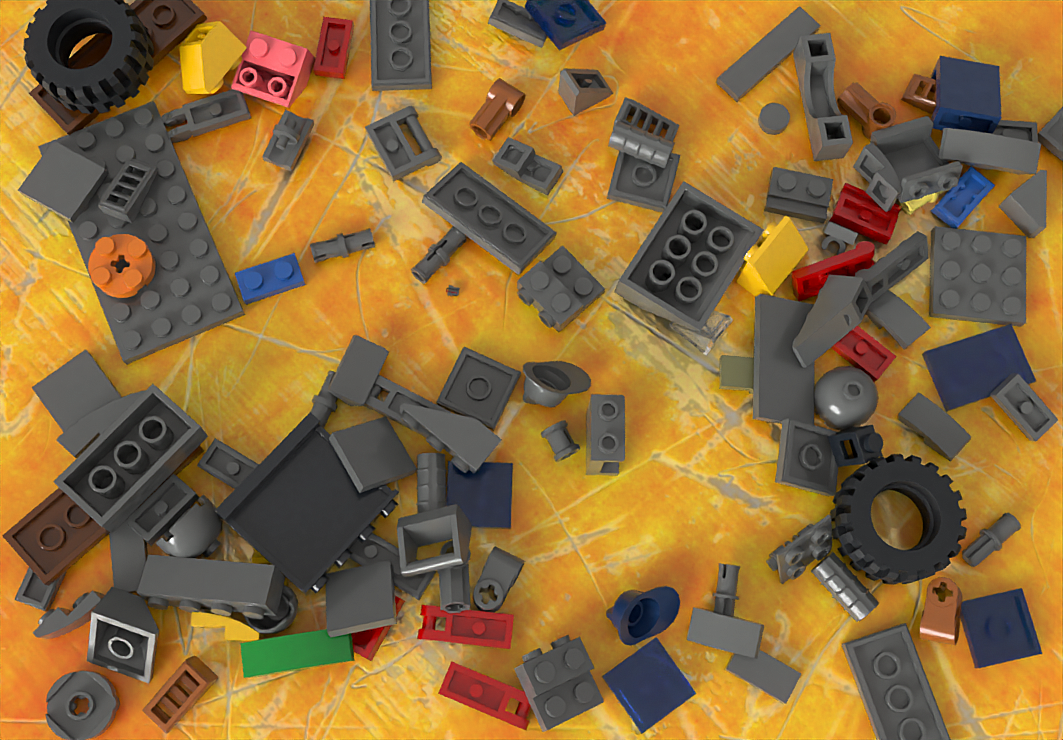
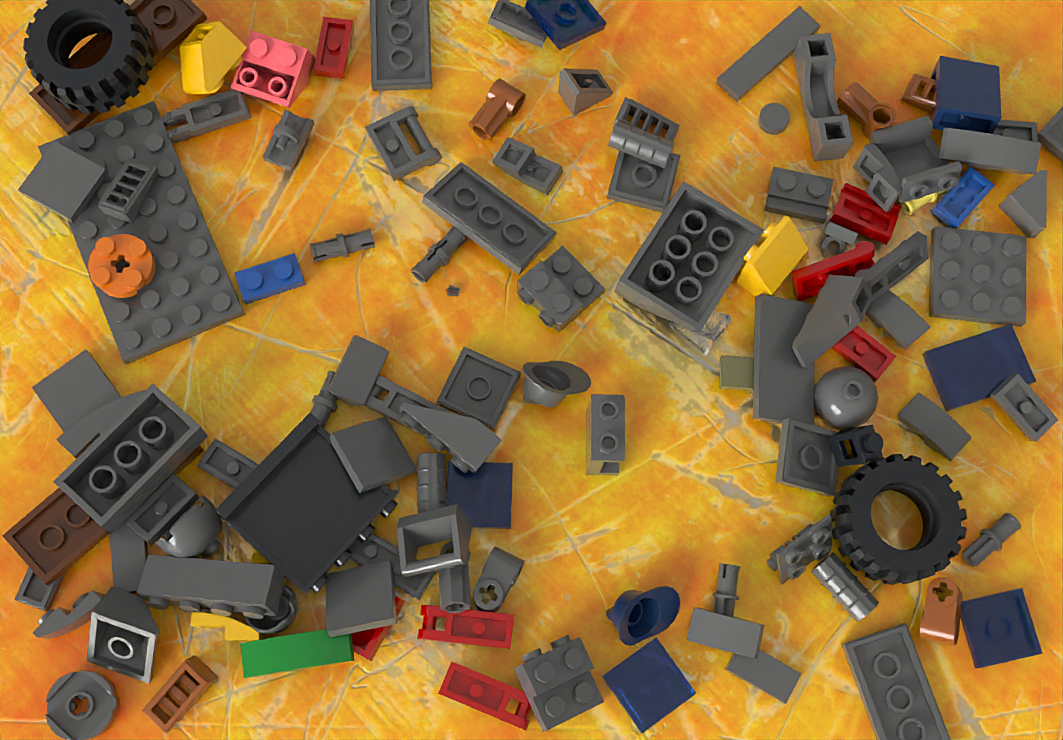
dark grey bush [541,420,581,462] -> none

